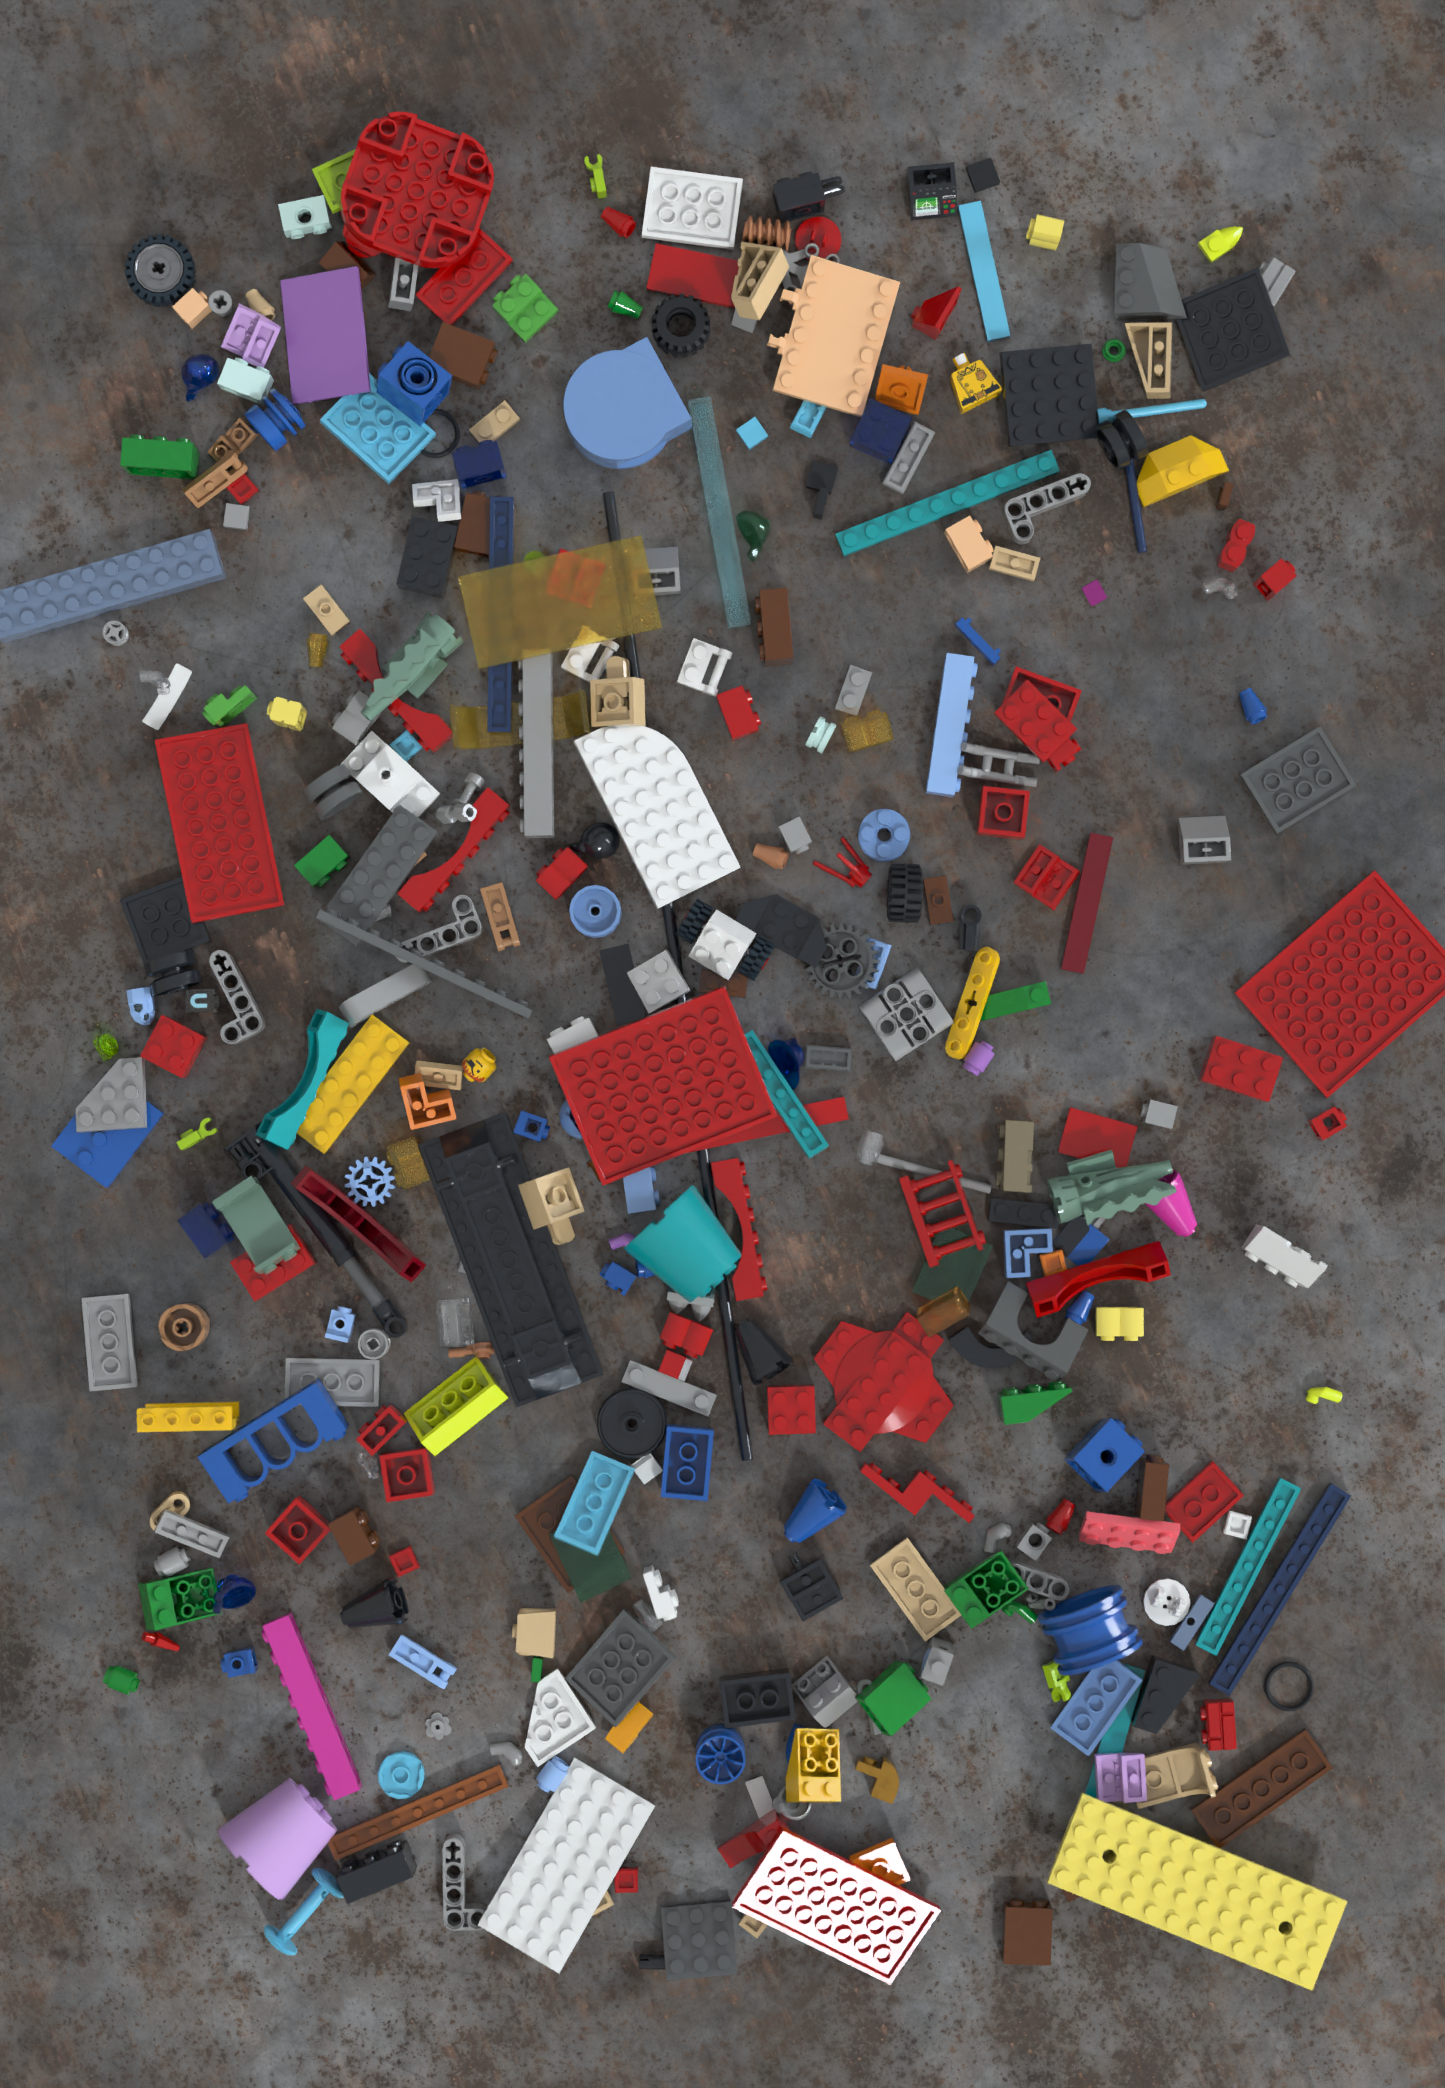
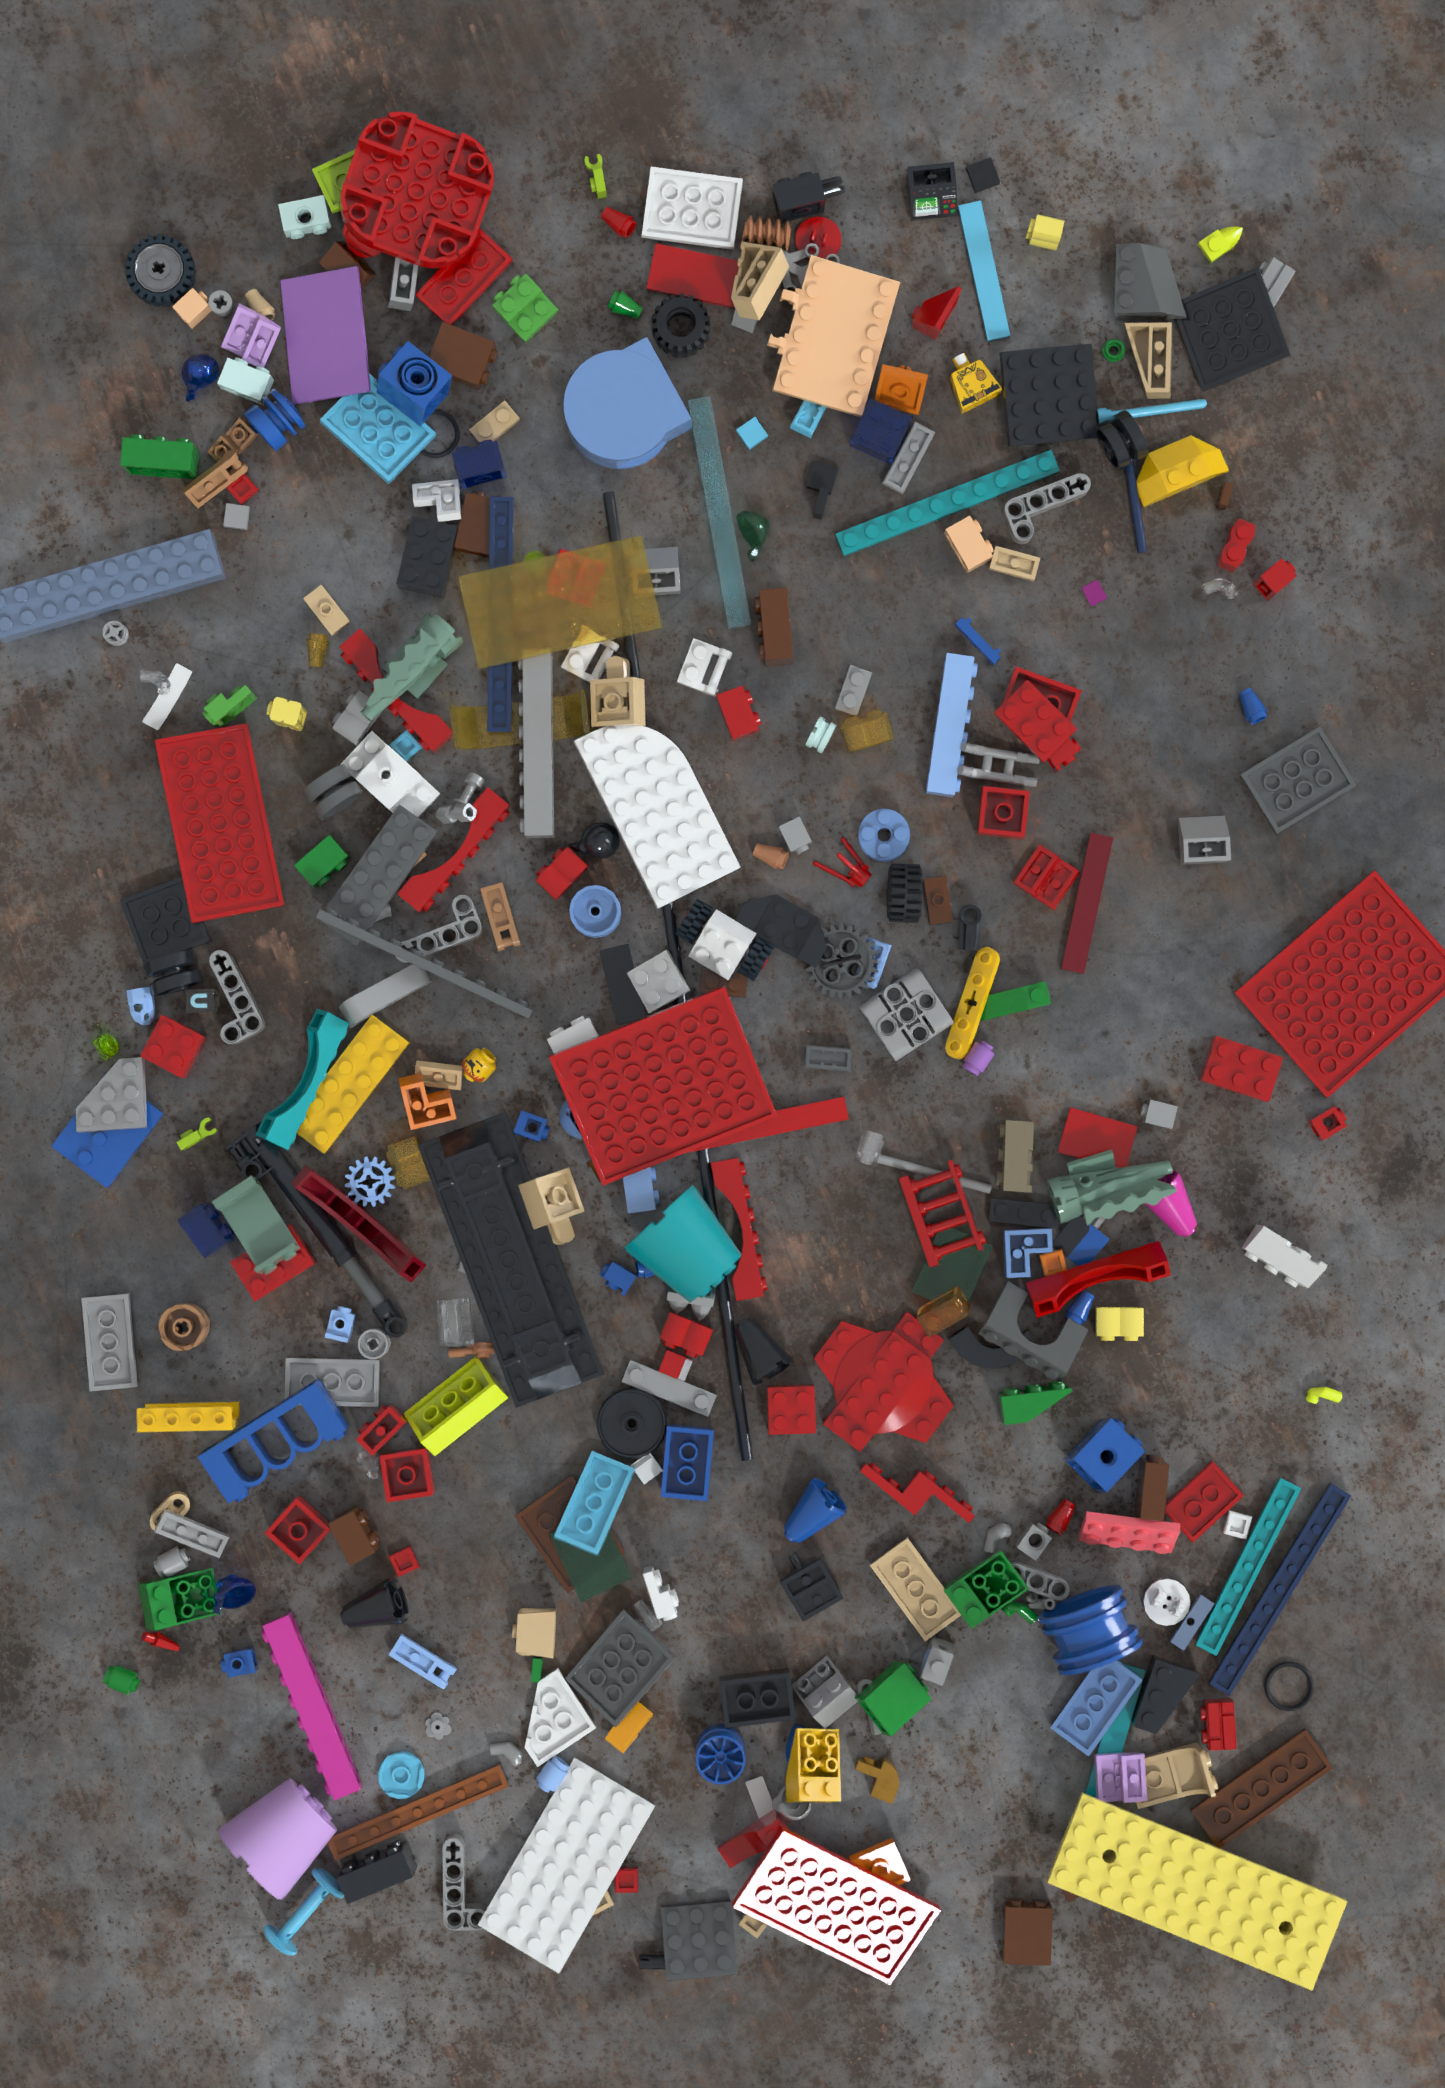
medium lavender arm [608,1233,636,1250] -> none
teal plate [745,1030,829,1159] -> none
clear blue piece [768,1038,805,1090] -> none
lime plate [1042,1660,1071,1702] -> none

